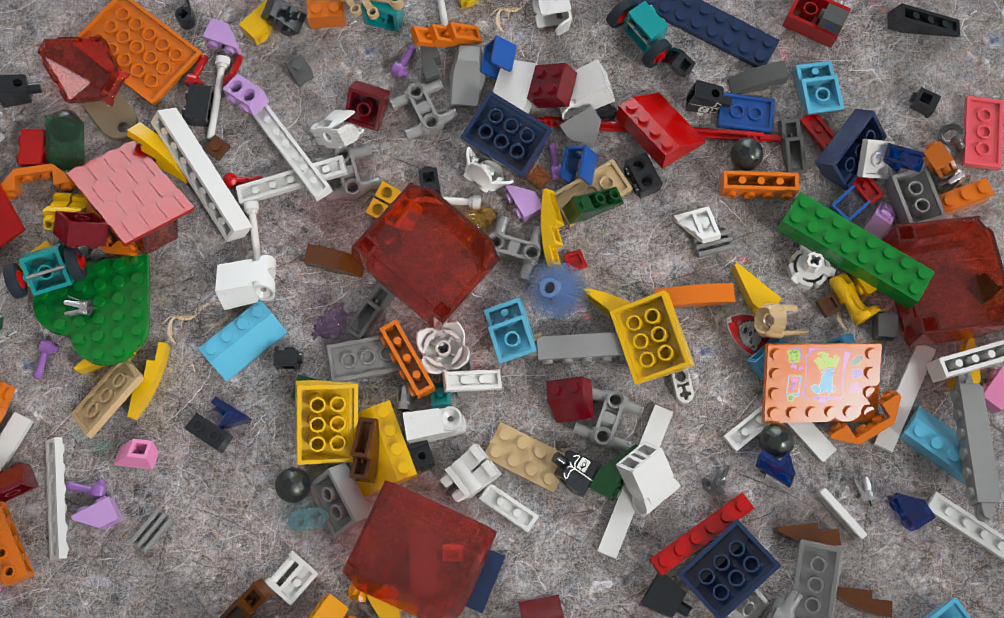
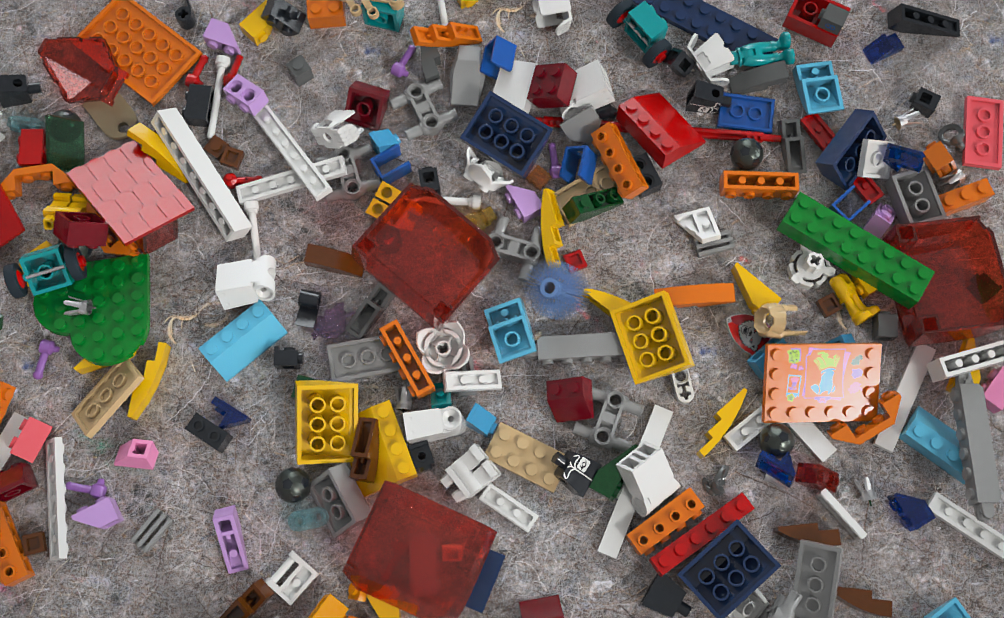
none -> clear light blue plate [7,116,46,132]
none -> coral brick [9,416,53,463]
none -> reddish brown plate [21,531,48,557]
none -> lavender slope [212,505,249,574]
none -> reddish brown plate [219,146,245,170]
none -> black panel [295,289,322,328]
none -> dark azure slope [369,129,401,155]
none -> blue piece [370,144,412,184]
none -> dark azure slope [466,403,498,437]
none -> orange brick [591,122,649,200]
none -> orange brick [625,487,705,556]
none -> white piece [687,33,735,86]
none -> yellow slope [696,388,747,459]
none -> teal piece [730,31,795,67]
none -> clear red slope [795,462,839,493]
none -> clear blue slope [863,33,905,65]
none -> flat silver piece [892,107,922,130]

